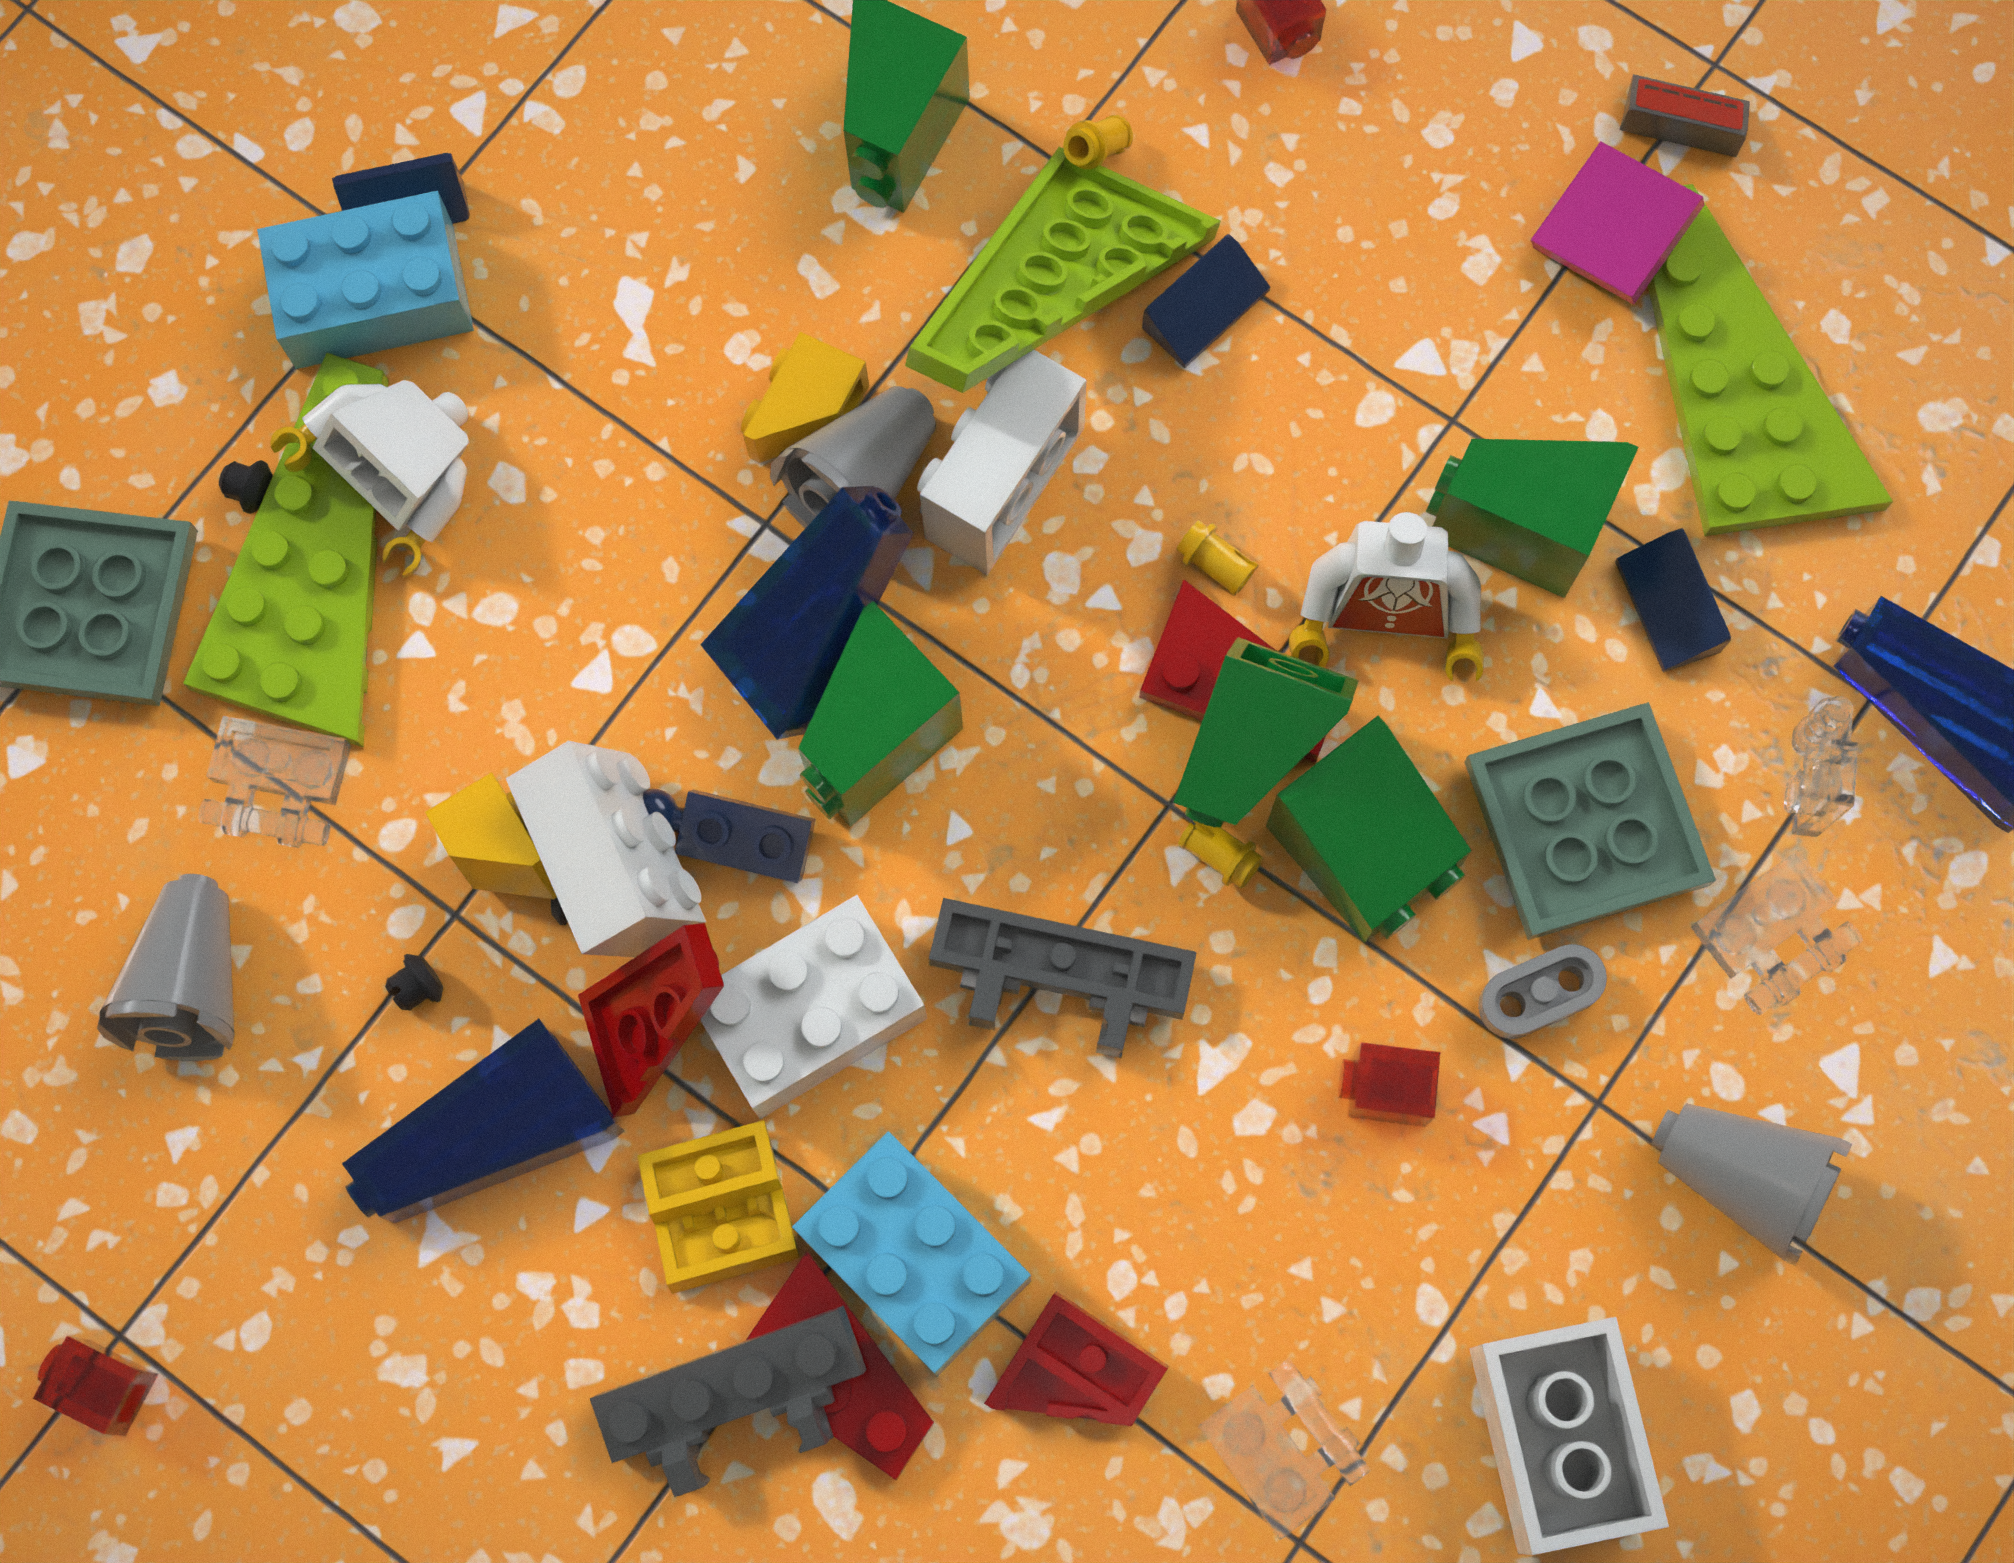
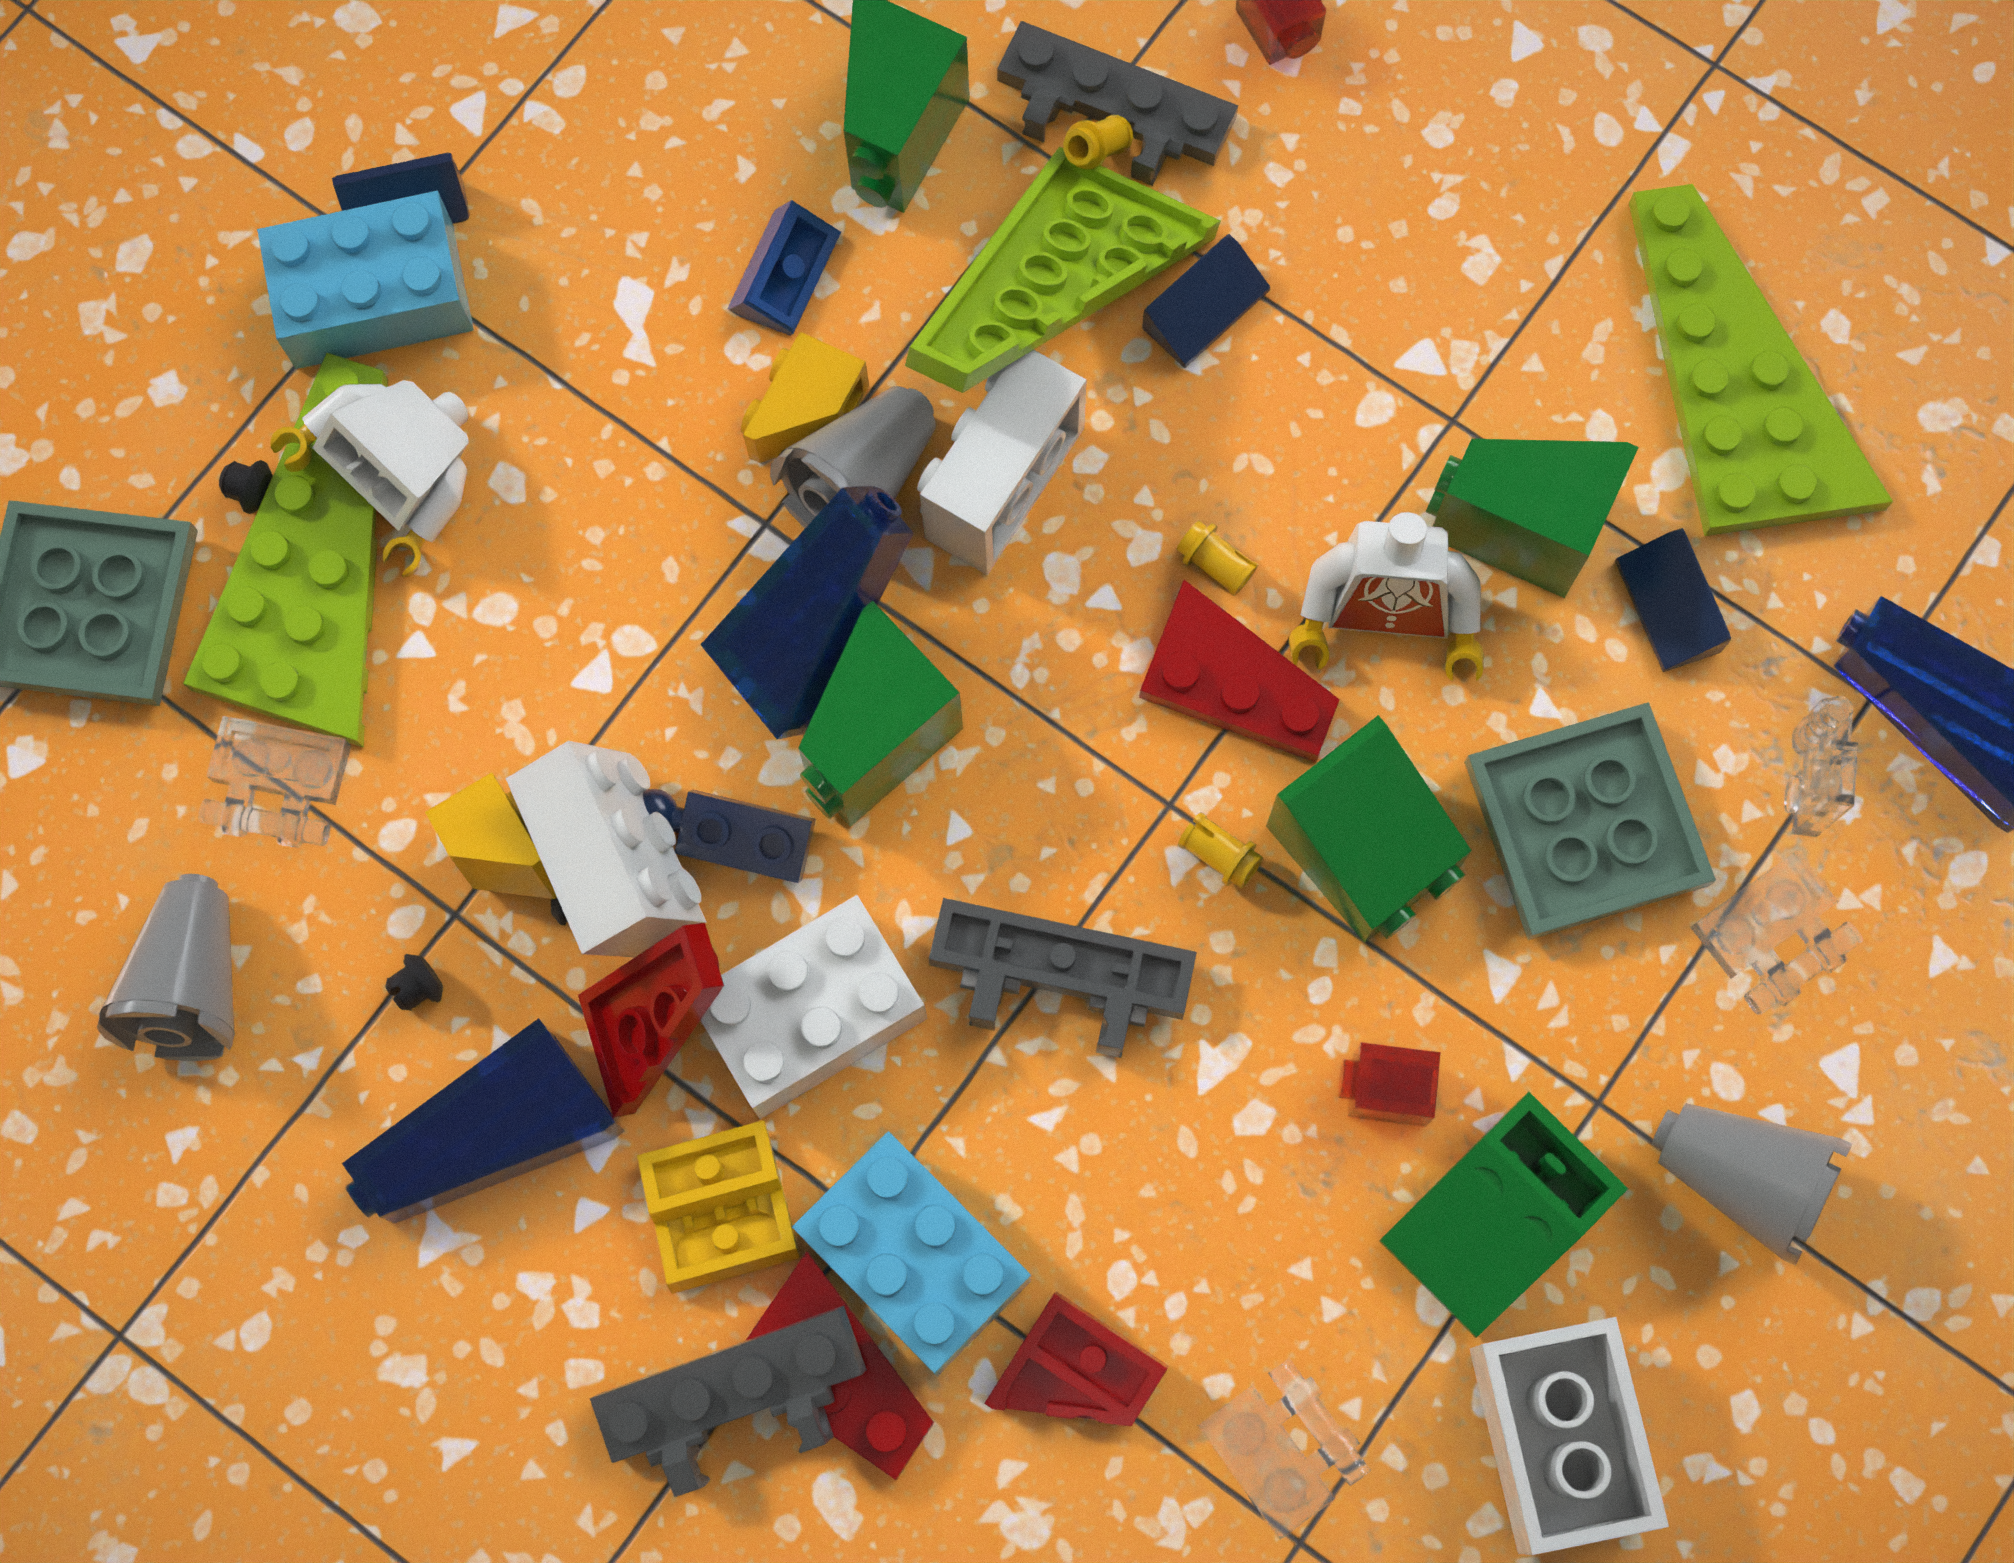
clear red brick [32,1336,159,1436] -> none
green slope [1173,637,1359,827] -> none
light grey plate [1478,944,1607,1039] -> none
dark pink tile [1531,141,1705,305] -> none
slope [1620,74,1750,157] -> none
none -> blue slope [728,200,841,336]
none -> dark grey hinge [997,21,1238,186]
none -> green slope [1379,1092,1629,1338]

